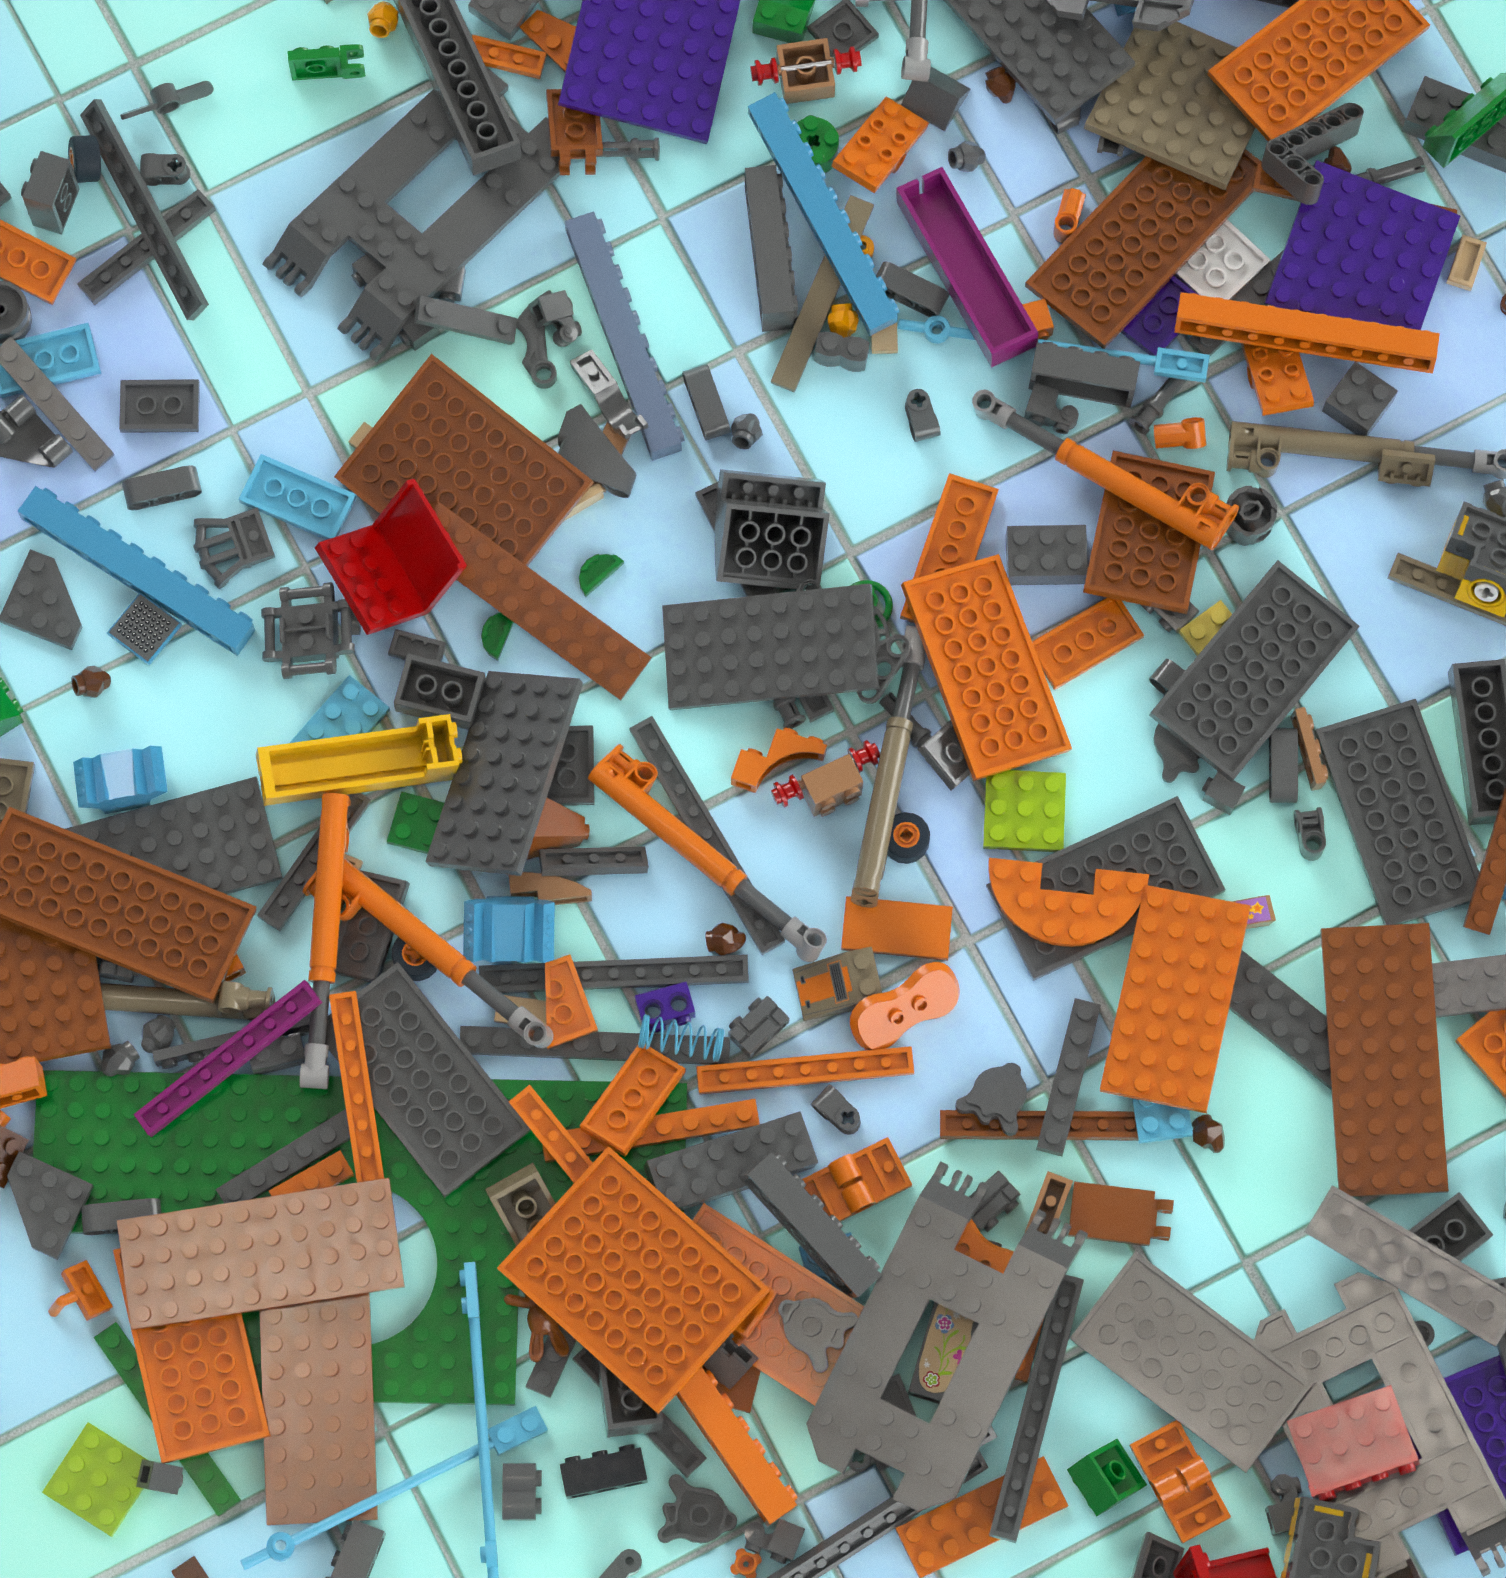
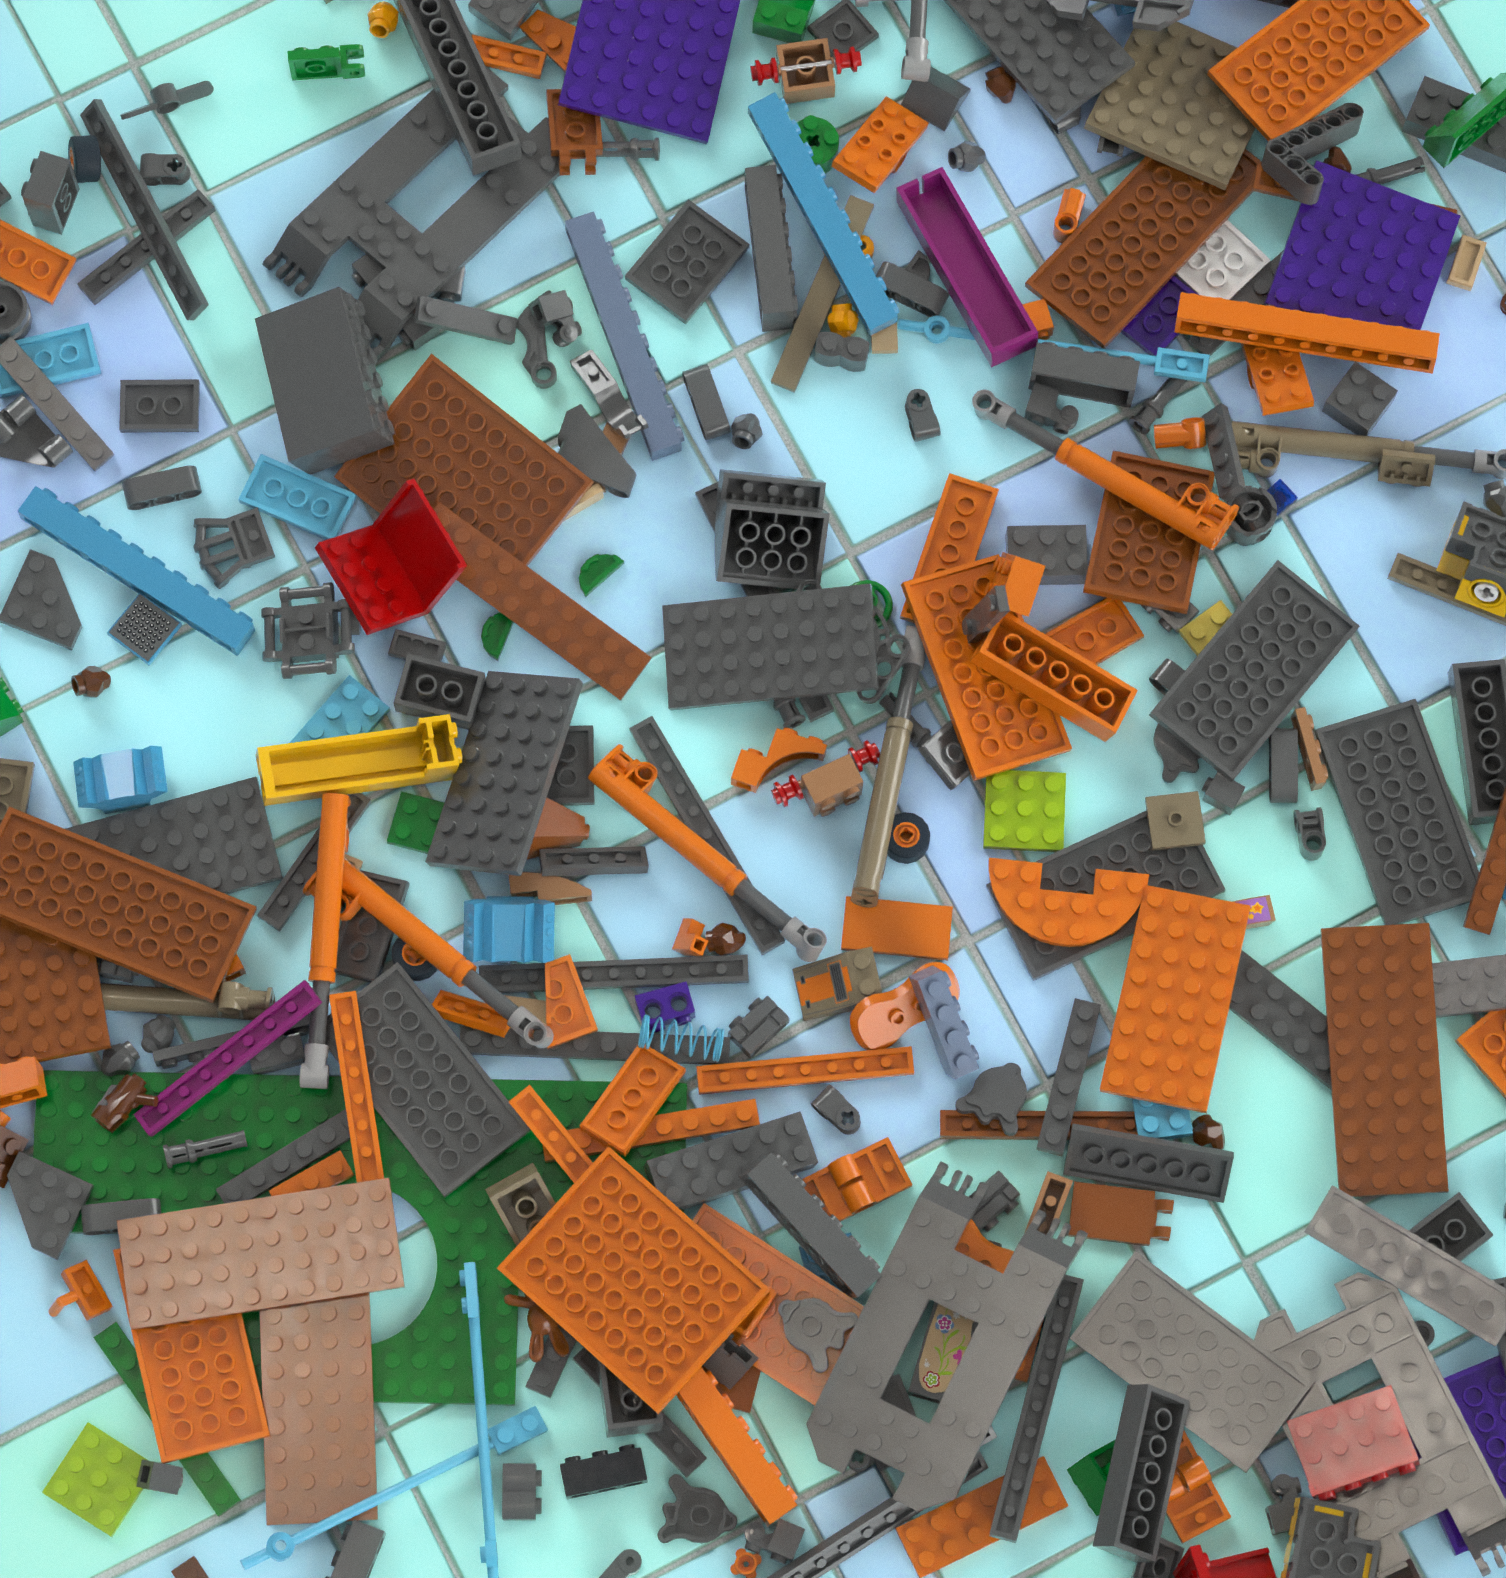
none -> reddish brown piece [91,1073,159,1133]
none -> dark grey pin [163,1130,248,1169]
none -> dark grey brick [255,287,395,475]
none -> orange plate [432,990,510,1038]
none -> dark grey plate [625,199,750,324]
none -> orange piece [672,918,708,956]
none -> dark grey tile [905,250,930,281]
none -> sand blue brick [908,965,979,1079]
none -> dark grey plate [962,585,1010,643]
none -> orange brick [970,612,1138,742]
none -> orange brick [984,552,1045,617]
none -> dark grey plate [1063,1124,1234,1203]
none -> dark grey brick [1093,1384,1190,1562]
none -> dark tan plate [1145,791,1206,851]
none -> dark grey plate [1202,403,1246,502]
none -> clear blue plate [1267,479,1298,517]

